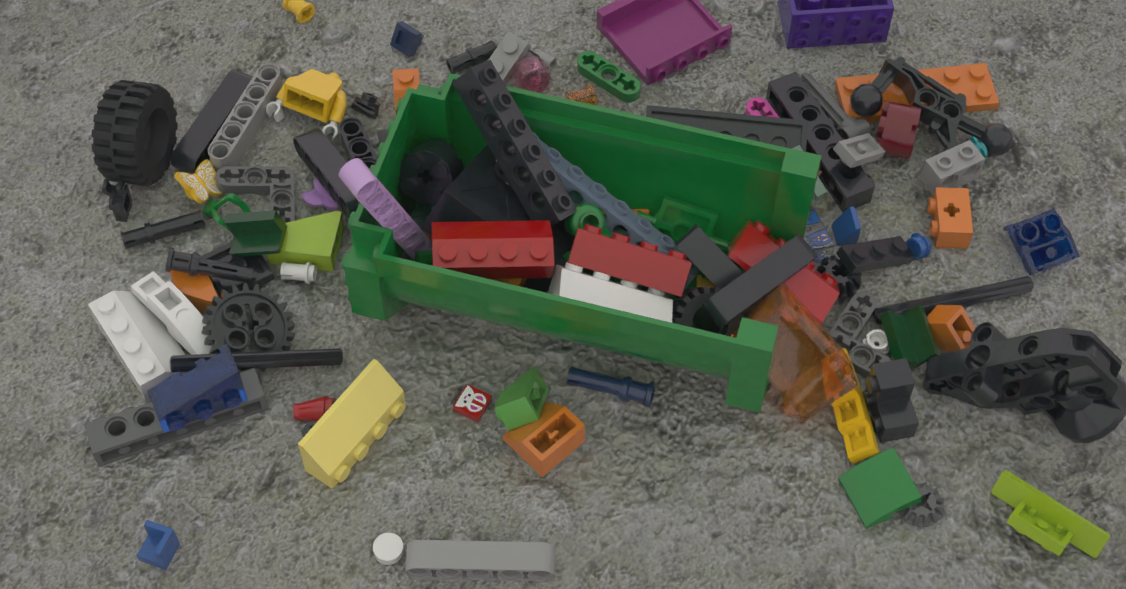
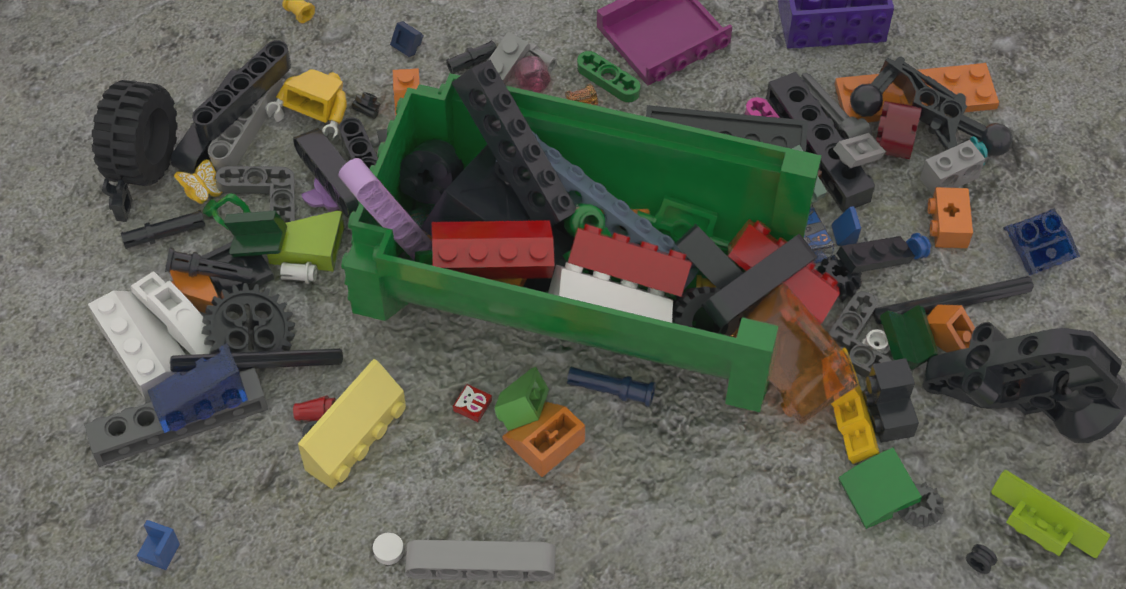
none -> black beam [192,40,291,141]
none -> black bush [966,544,998,574]

